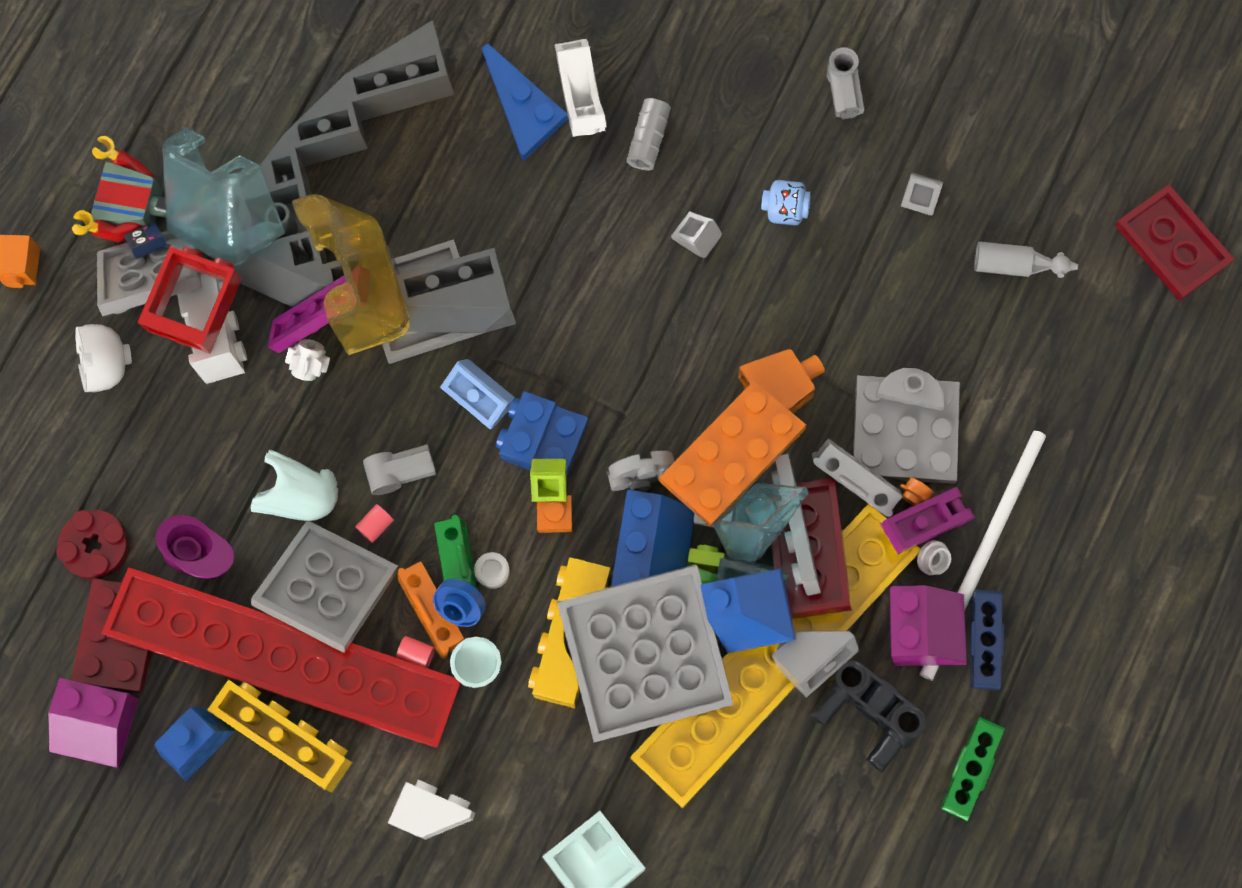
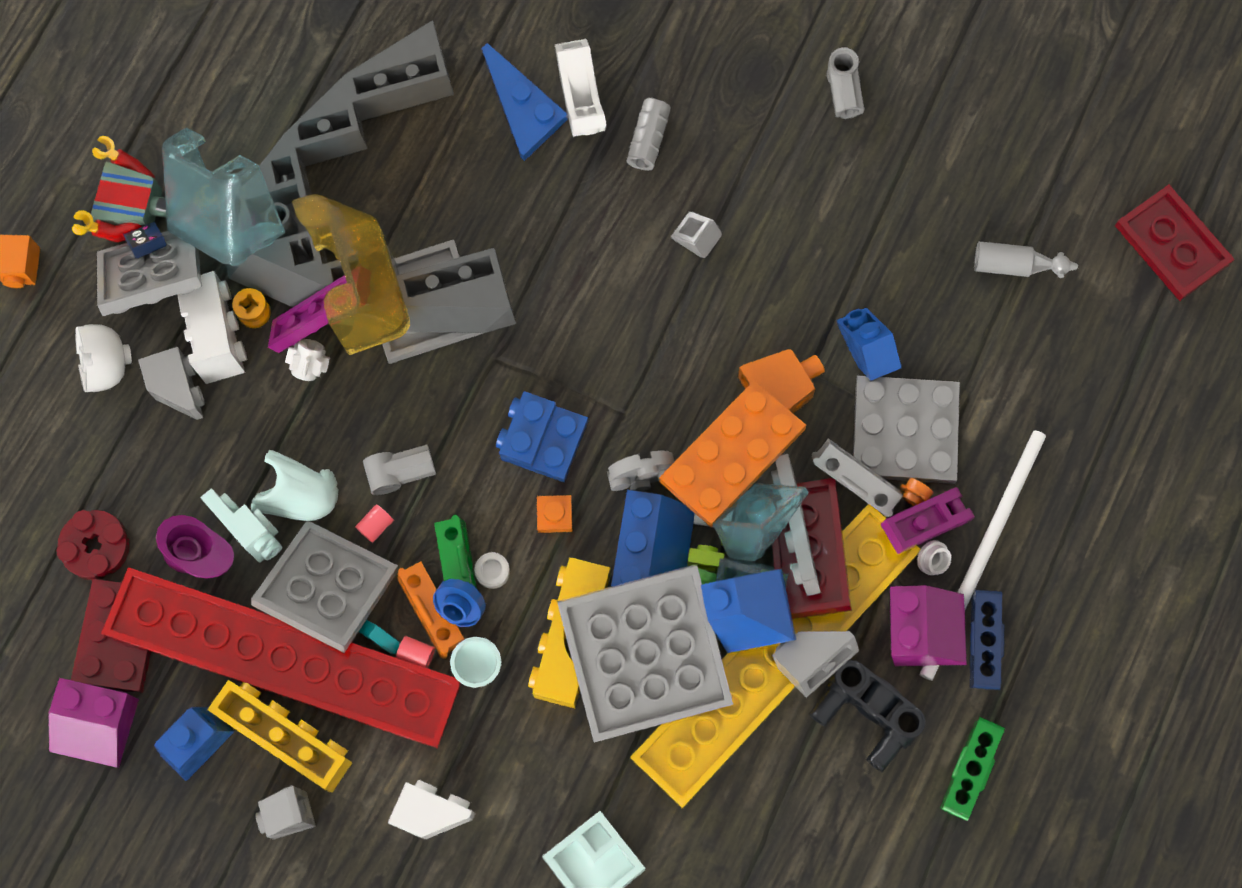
red window [137,246,242,354] -> none
light blue slope [440,359,515,429] -> none
lime slope [530,459,567,502] -> none
light blue head [761,180,811,225] -> none
light grey plate [875,368,945,411] -> none
light grey slope [901,173,943,216] -> none
none -> light grey slope [138,347,205,420]
none -> light aqua plate [200,488,282,563]
none -> light orange wheel [232,288,271,328]
none -> light grey slope [256,786,315,839]
none -> teal tile [358,620,400,654]
none -> blue slope [836,308,901,381]

